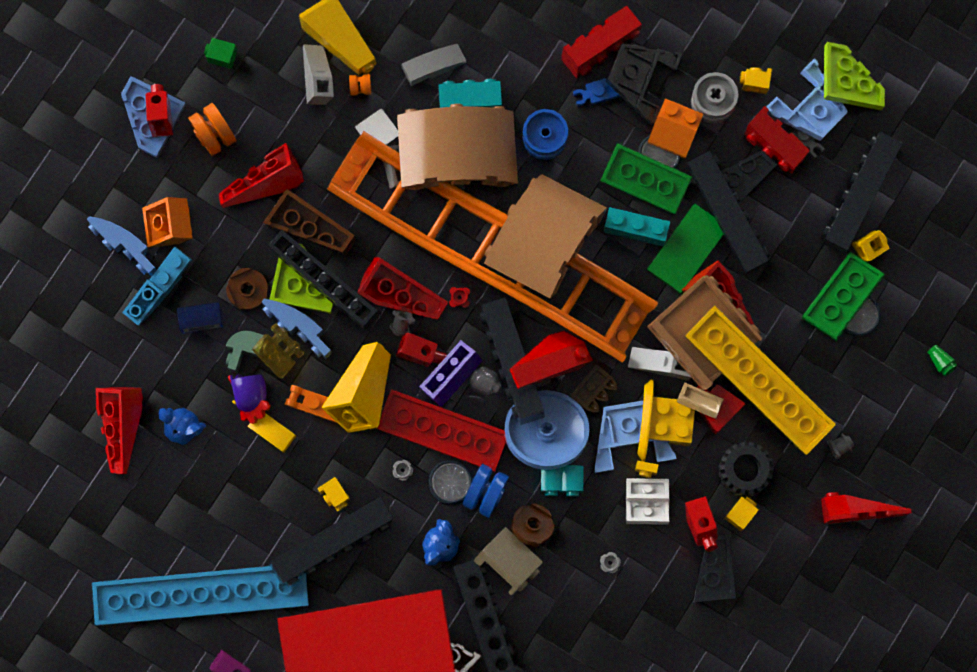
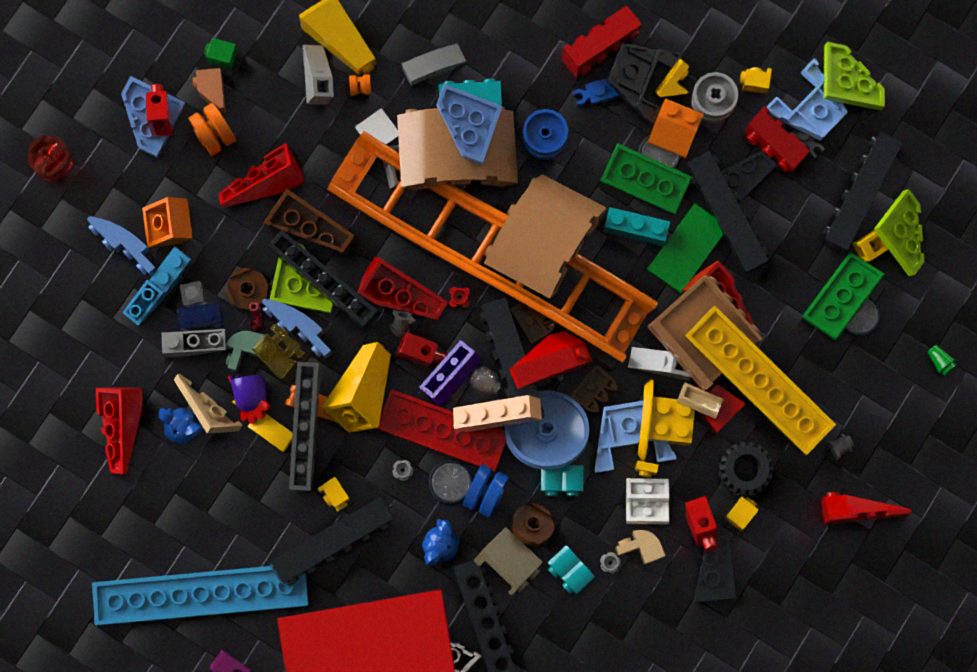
none -> clear red brick [28,135,73,182]
none -> light grey slope [162,329,226,358]
none -> tan wing [174,374,243,433]
none -> clear brick [180,281,207,310]
none -> nougat slope [193,68,226,114]
none -> dark red arm [249,302,264,332]
none -> dark grey brick [289,362,321,491]
none -> medium blue plate [436,84,503,165]
none -> light nougat brick [453,395,542,432]
none -> dark brown plate [510,297,556,345]
none -> teal brick [547,546,595,595]
none -> tan brick [615,530,665,565]
none -> yellow slope [655,59,689,97]
none -> lime plate [874,189,925,276]

